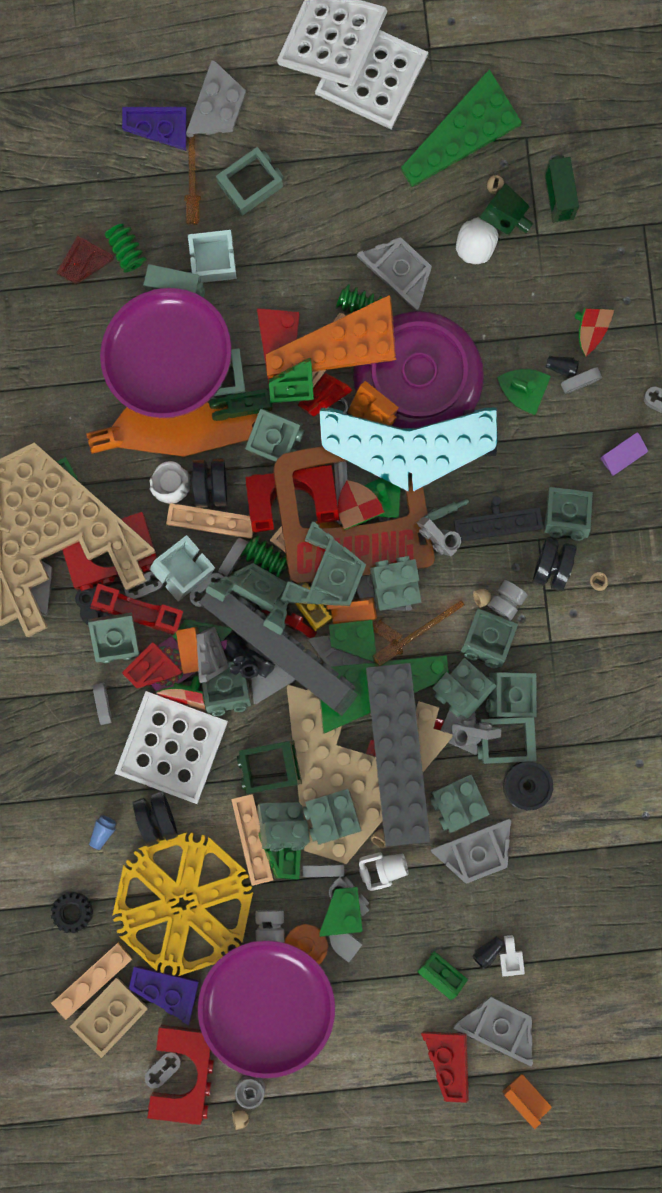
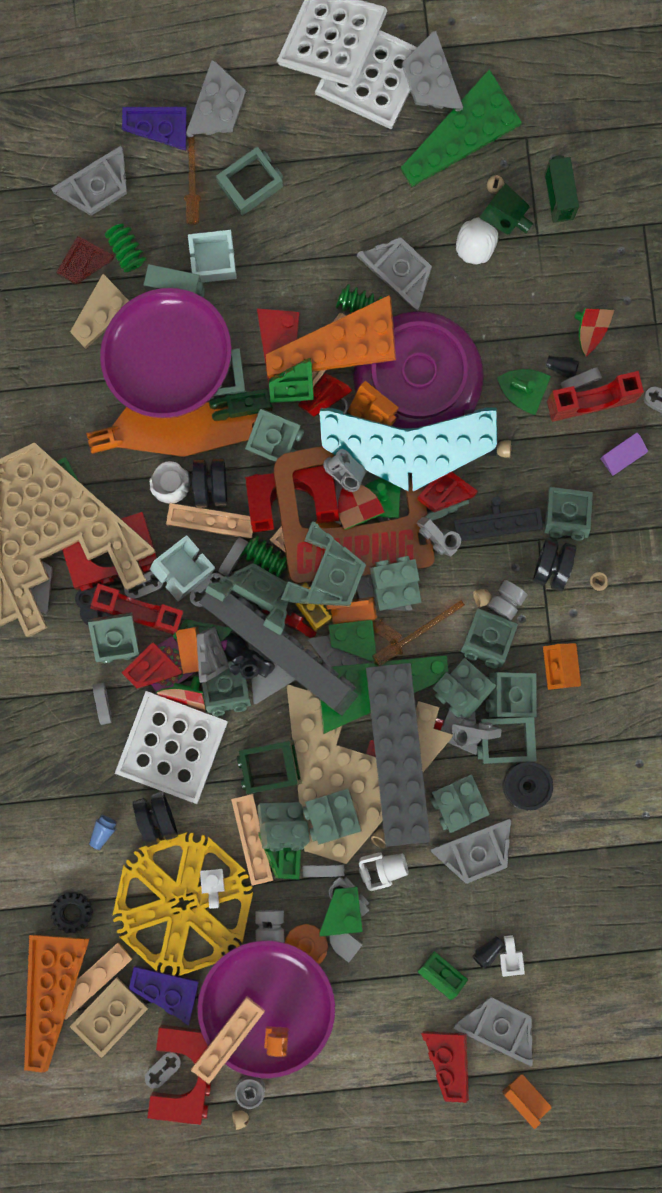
none -> orange wing [24,934,89,1073]
none -> light grey wing [51,146,127,216]
none -> tan wing [70,274,129,349]
none -> light nougat plate [191,997,265,1084]
none -> white plate [200,869,225,909]
none -> orange leg [264,1026,289,1057]
none -> light grey piece [324,449,366,492]
none -> light grey wing [402,31,463,111]
none -> red wing [417,471,477,513]
none -> tan hinge [497,440,511,458]
none -> orange panel [543,643,581,690]
none -> red arch [547,371,644,422]

